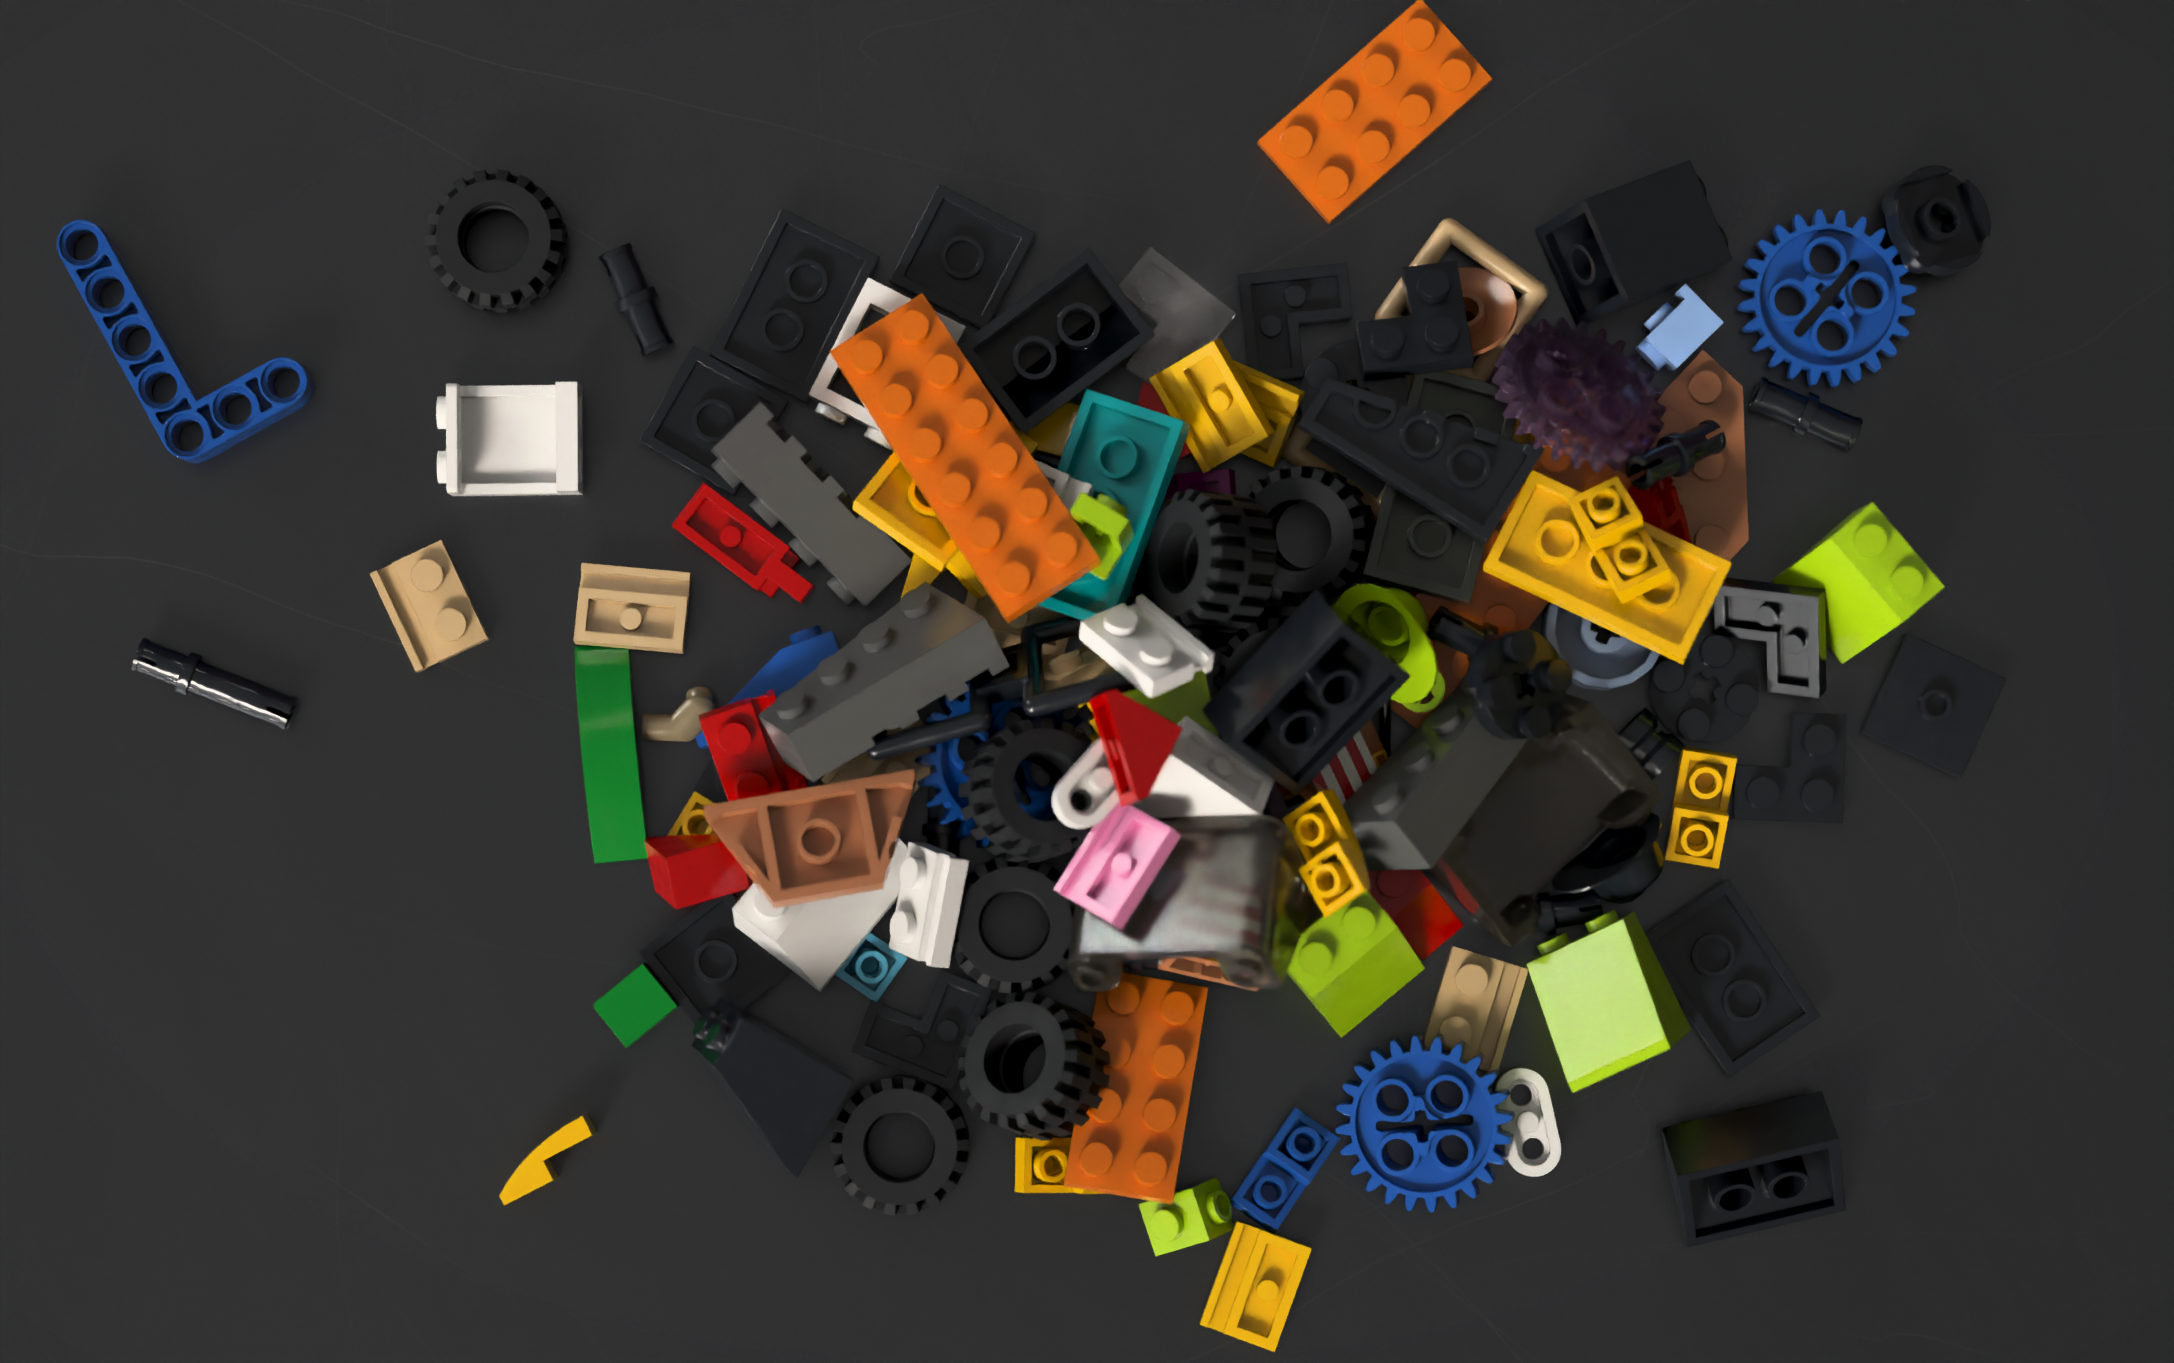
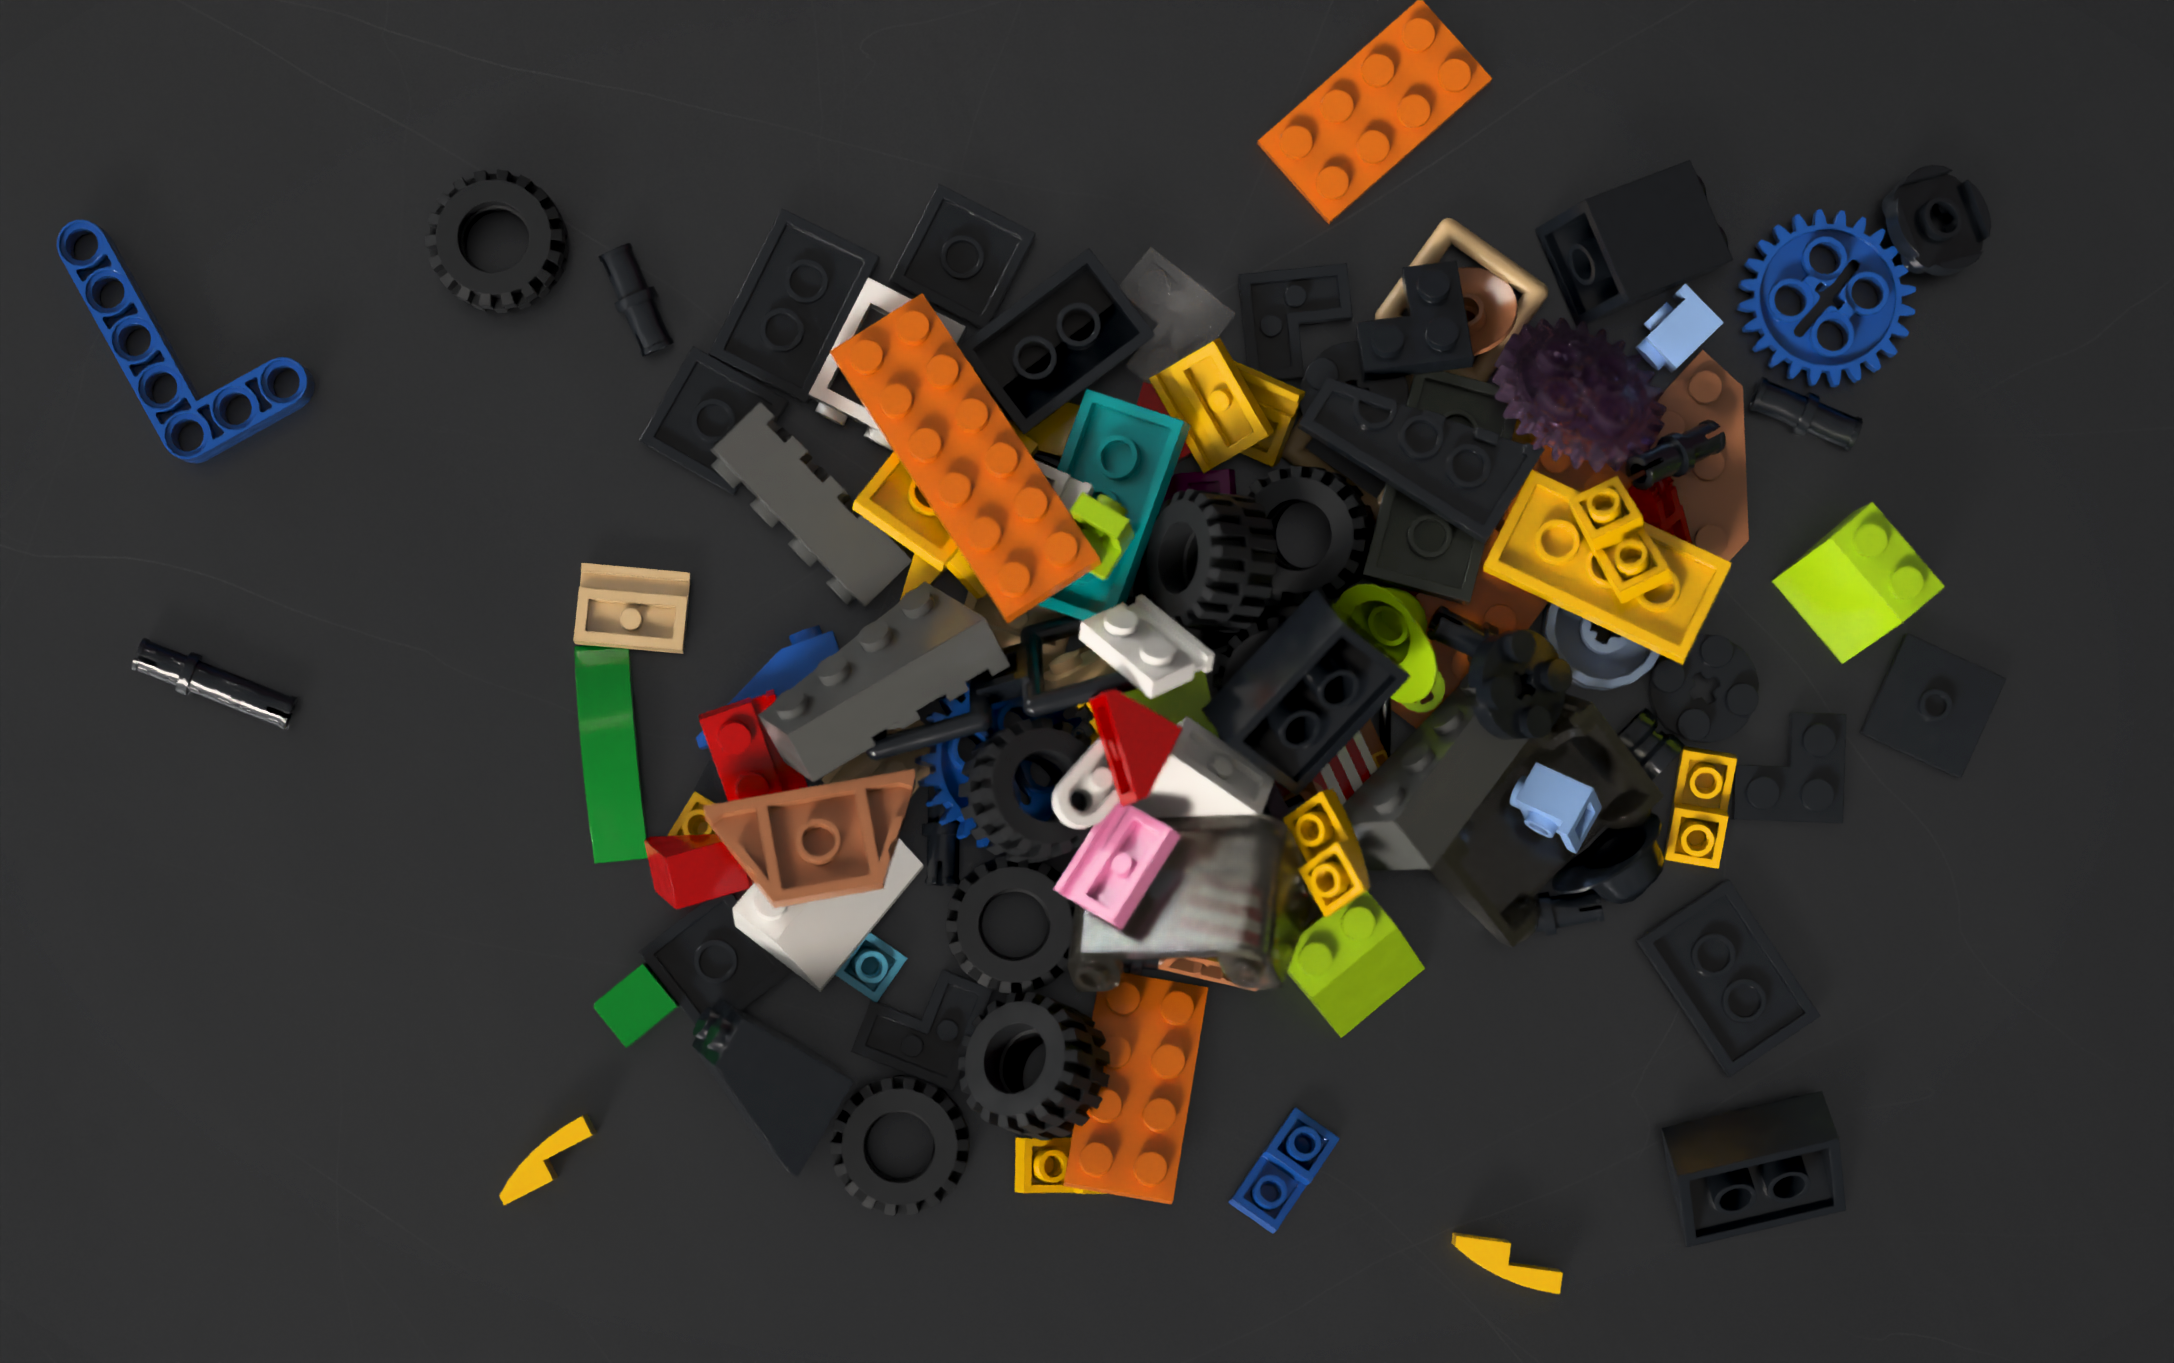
tan plate [369,540,489,673] -> none
white panel [436,381,583,496] -> none
dark tan arm [642,686,717,742] -> none
red hinge [671,482,815,604] -> none
white plate [889,841,969,968] -> none
lime bracket [1138,1178,1234,1256] -> none
yellow plate [1199,1220,1312,1352] -> none
blue gear [1335,1033,1515,1212] -> none
red slope [1367,869,1464,961] -> none
tan plate [1423,946,1528,1071] -> none
white plate [1493,1068,1561,1177] -> none
lime slope [1526,909,1692,1093] -> none
plate [1714,578,1827,698] -> none
none -> yellow slope [1451,1232,1563,1294]
none -> light blue brick [1510,762,1602,854]

